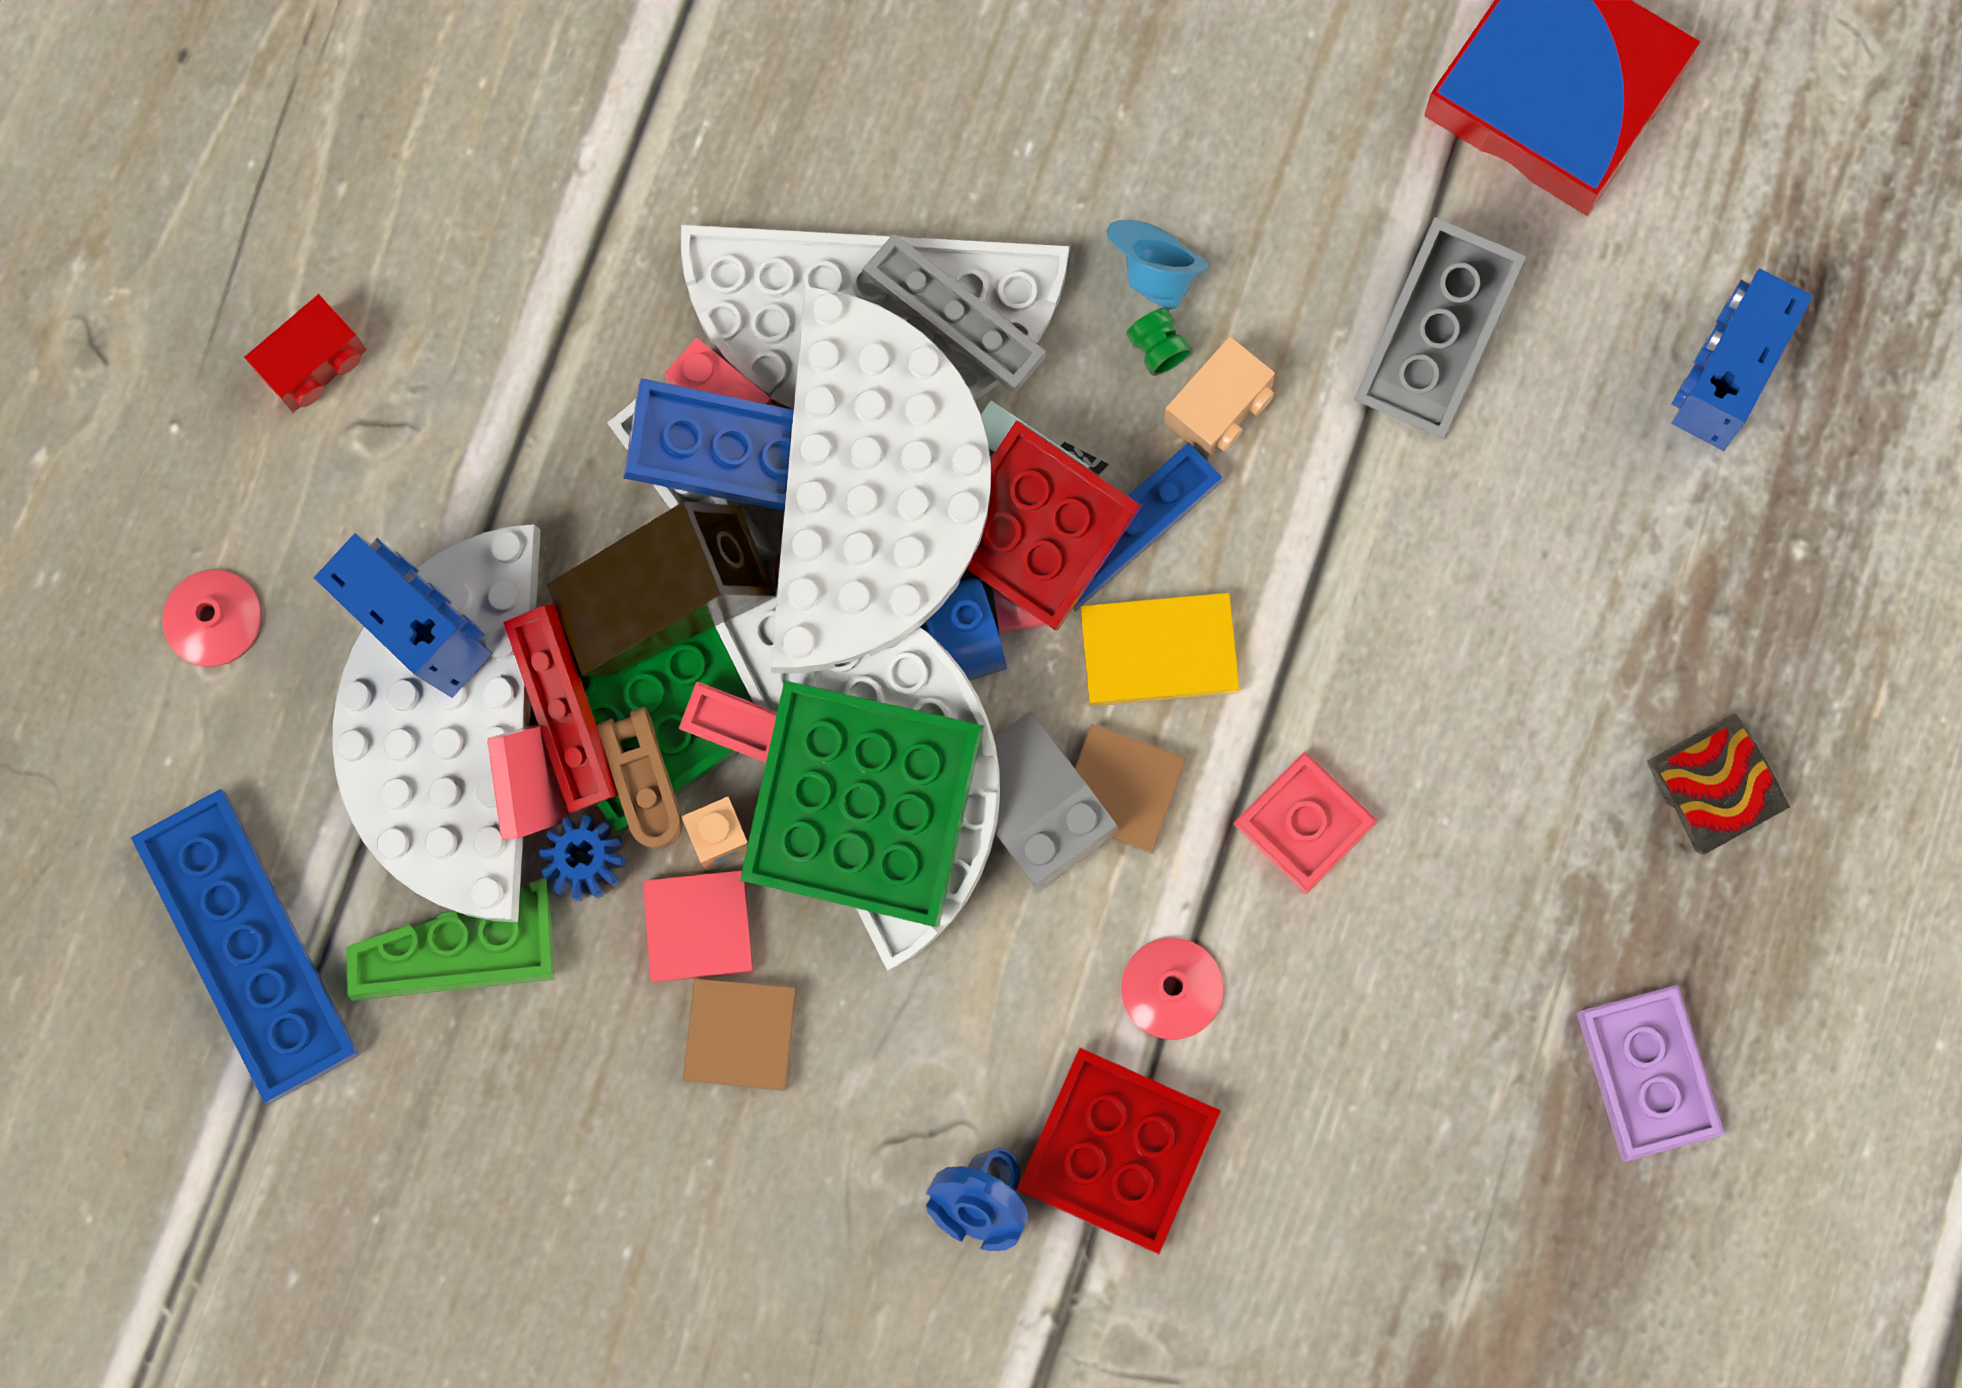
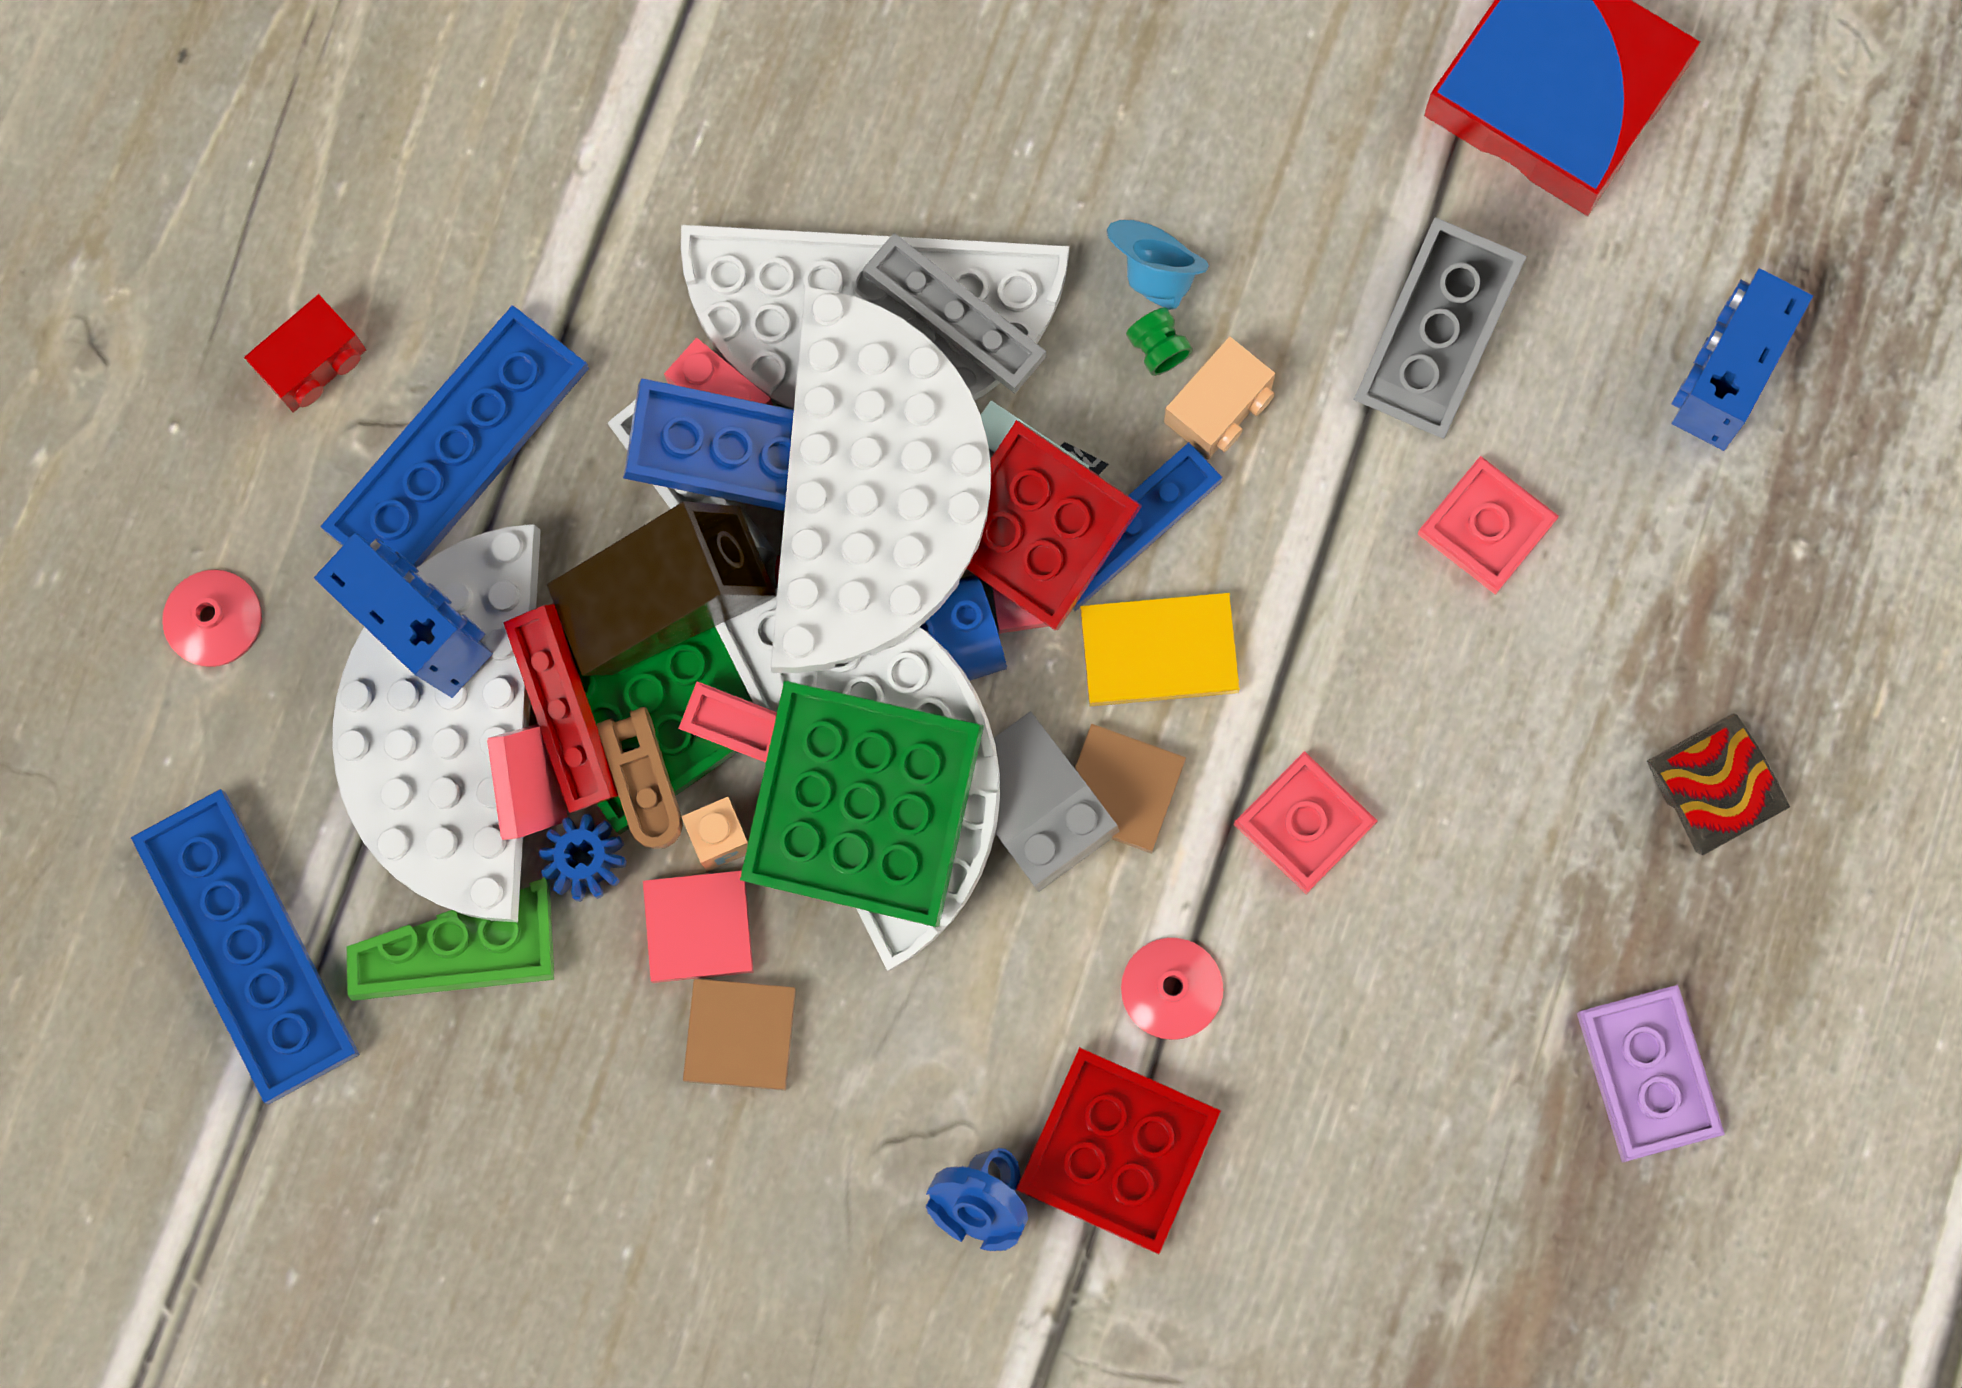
none -> blue plate [320,305,589,568]
none -> coral tile [1417,456,1559,595]

